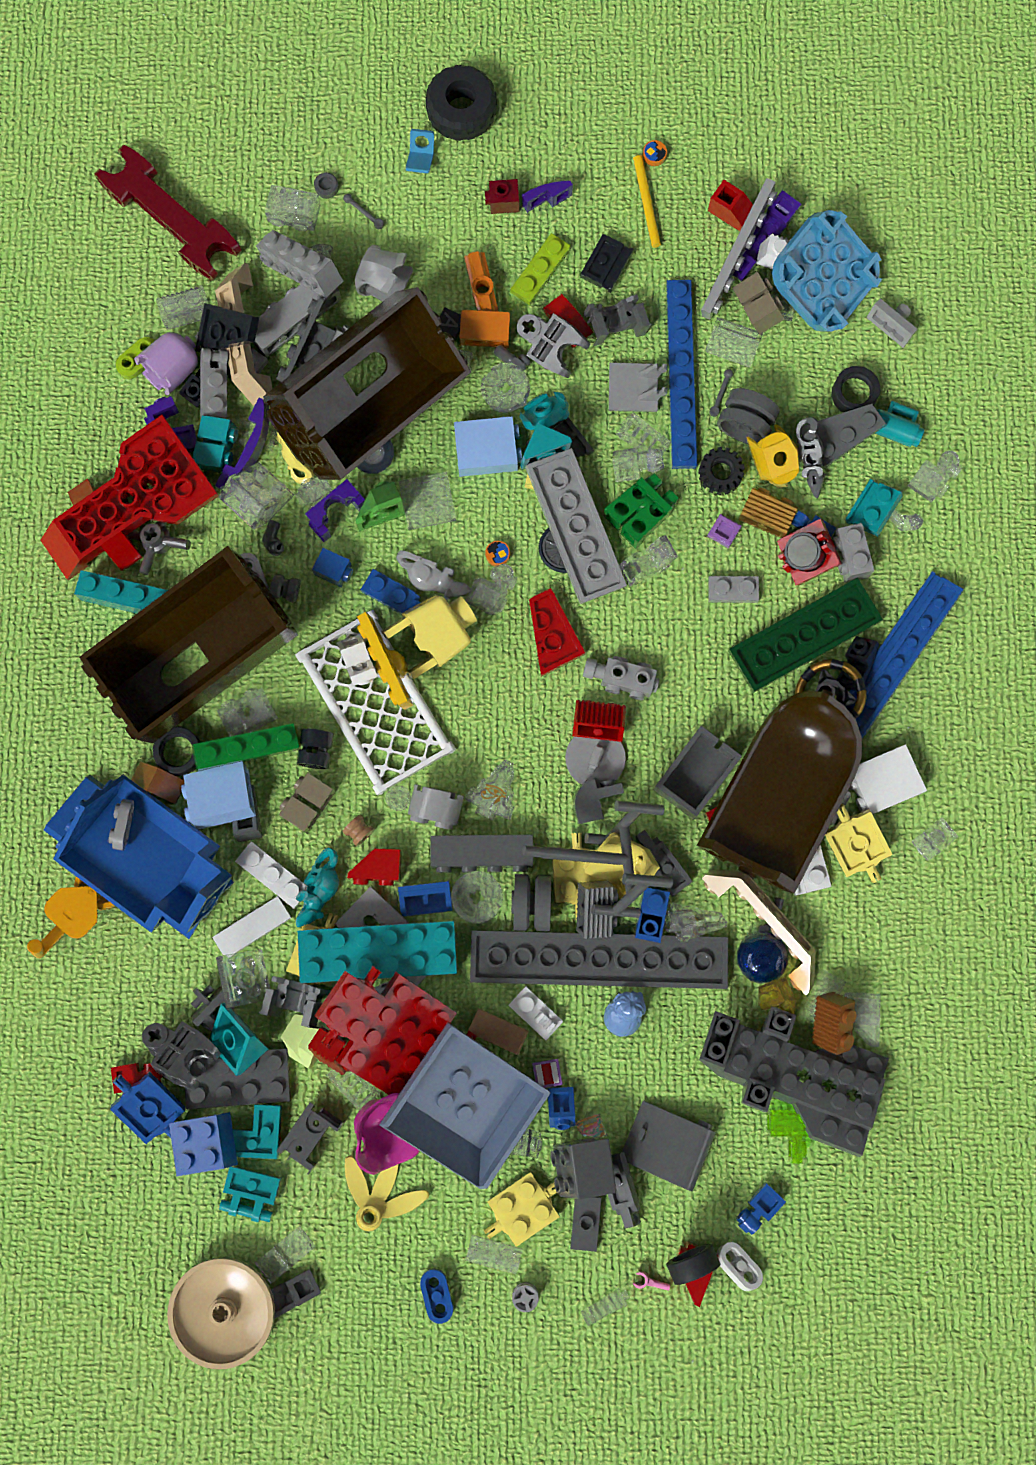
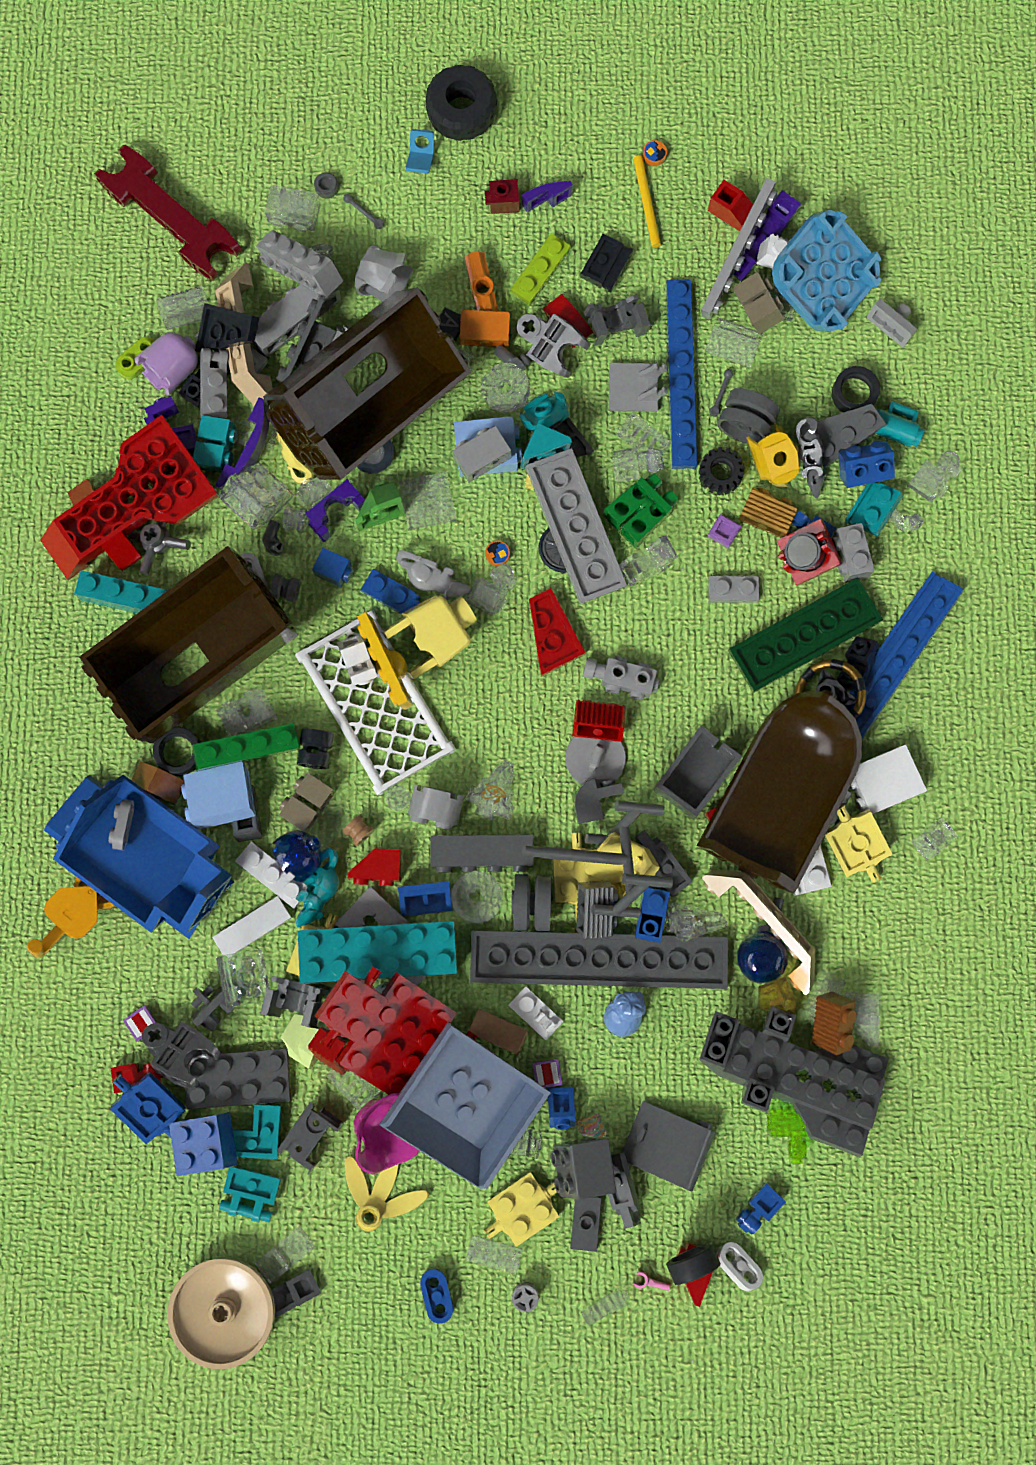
teal slope [209,1003,268,1076] -> none
none -> tile [123,1005,157,1042]
none -> clear blue cylinder [272,830,322,883]
none -> clear wheel [282,506,307,533]
none -> light grey brick [453,426,511,483]
none -> blue brick [838,441,895,488]

